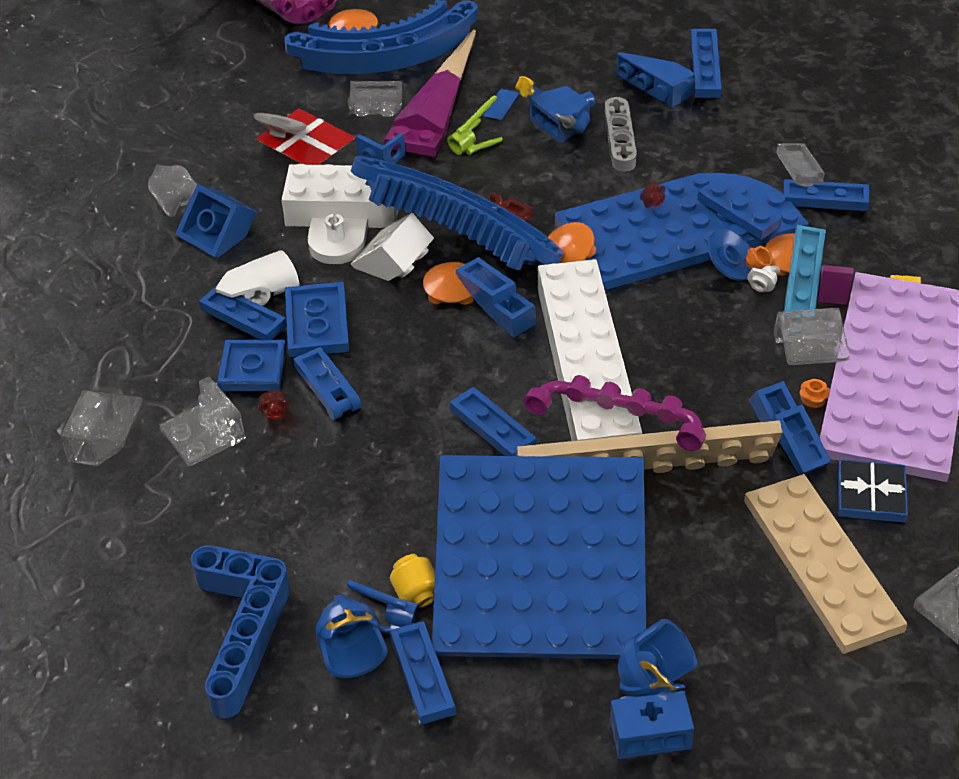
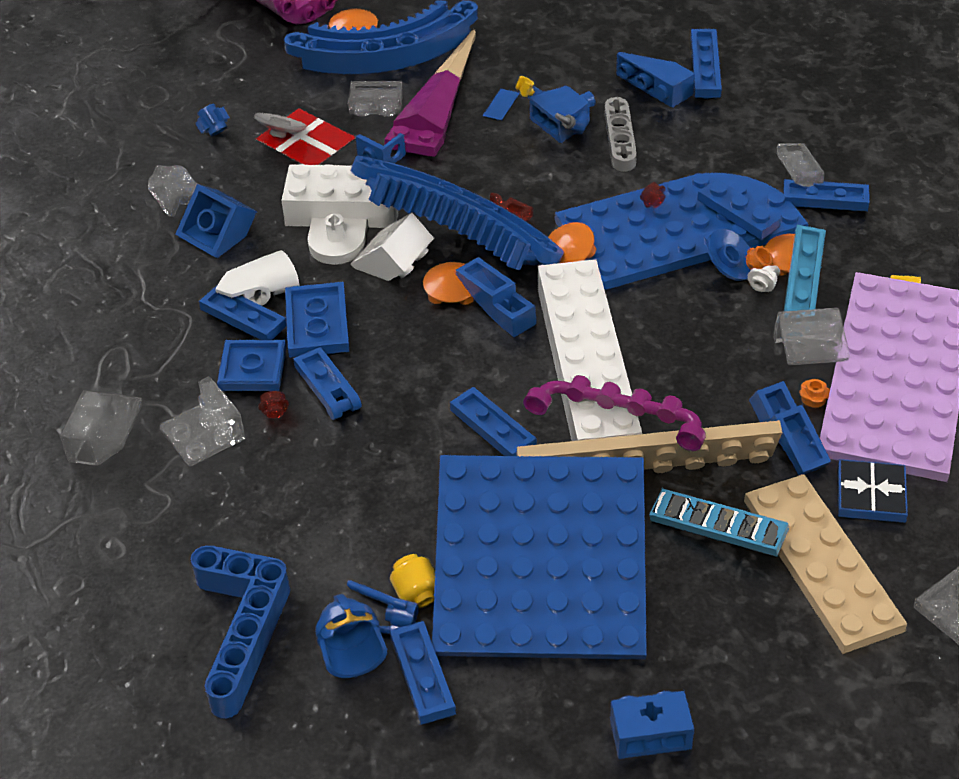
lime plant [448,95,503,155] -> none
blue helmet [618,619,698,696] -> none
magenta slope [818,265,854,305] -> none
none -> blue gear [195,104,230,137]
none -> tile [649,488,789,556]

